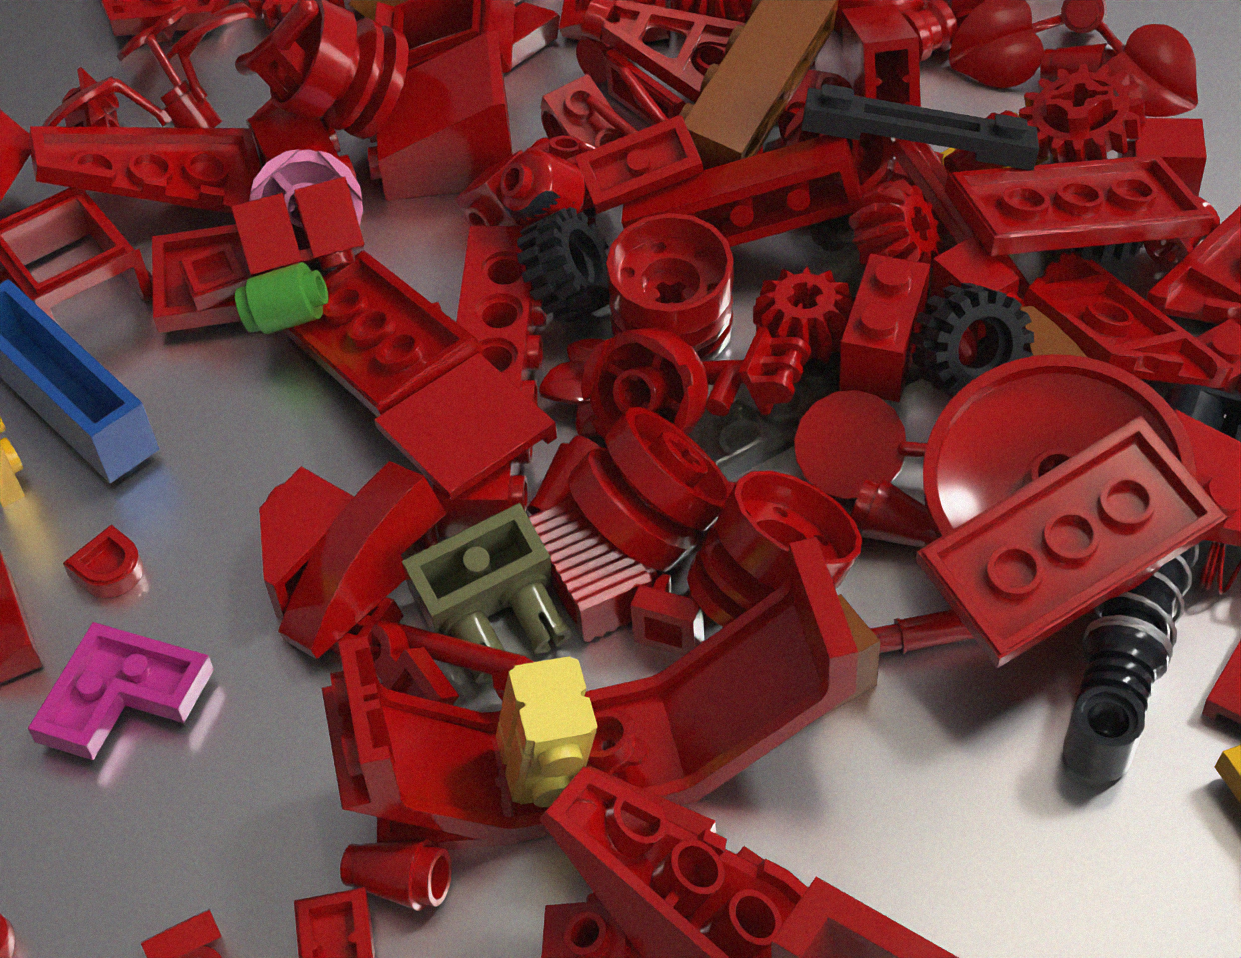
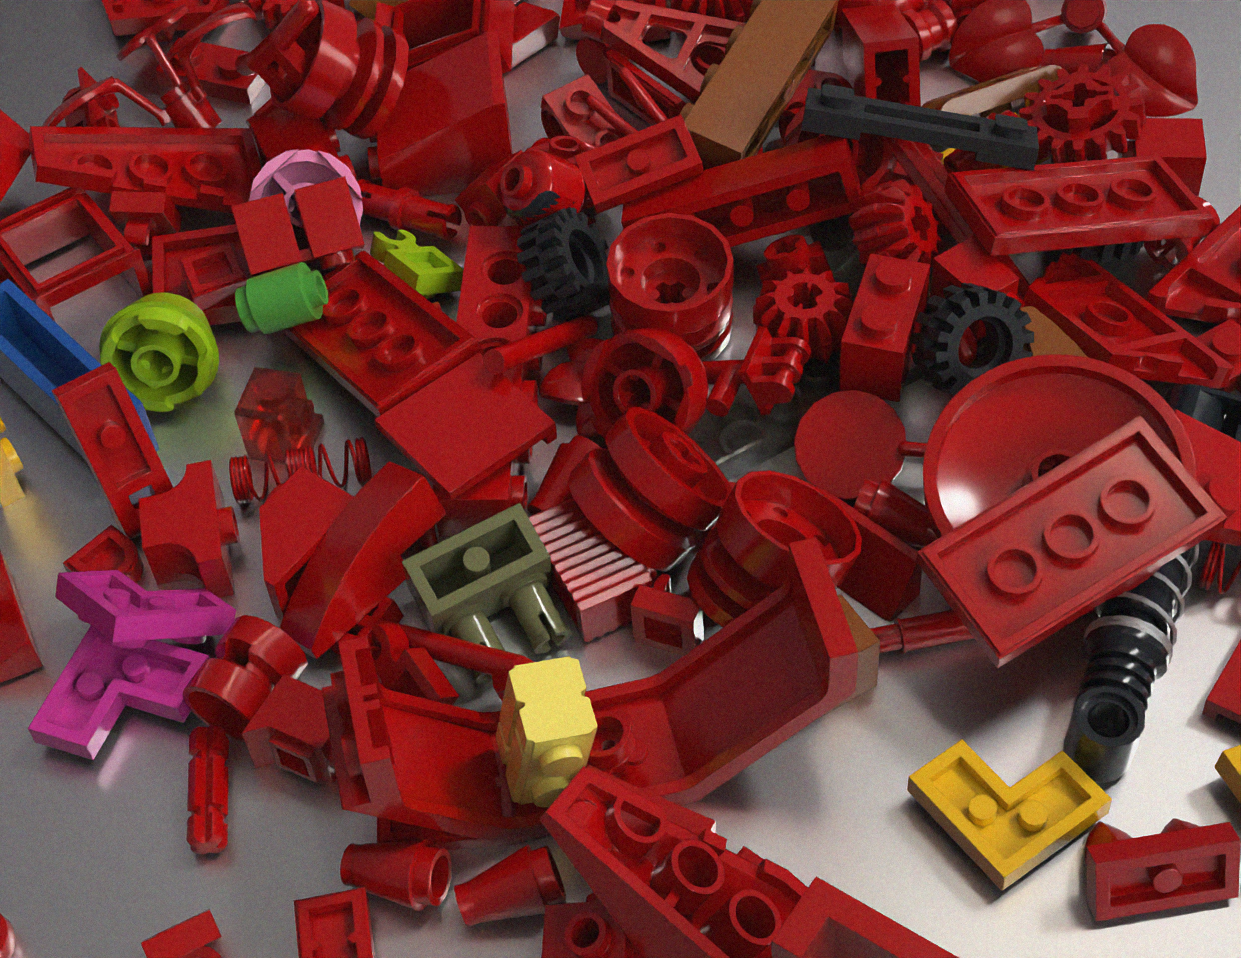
none -> red plate [51,362,173,540]
none -> dark pink plate [55,570,236,648]
none -> lime cone [99,292,219,412]
none -> red tile [109,191,182,257]
none -> red brick [138,460,240,598]
none -> red plate [155,37,266,105]
none -> red wheel [182,615,308,743]
none -> red axle [186,724,229,855]
none -> red piece [229,437,372,505]
none -> clear red brick [234,367,324,465]
none -> red window [241,674,337,784]
none -> red pin [357,179,462,241]
none -> lime plate [370,229,464,299]
none -> red cone [454,844,566,927]
none -> red bar [483,315,598,374]
none -> red gear [756,234,833,285]
none -> red slope [820,488,922,622]
none -> yellow plate [907,739,1112,891]
none -> dark orange plate [922,65,1061,118]
none -> red tile [1084,818,1241,921]

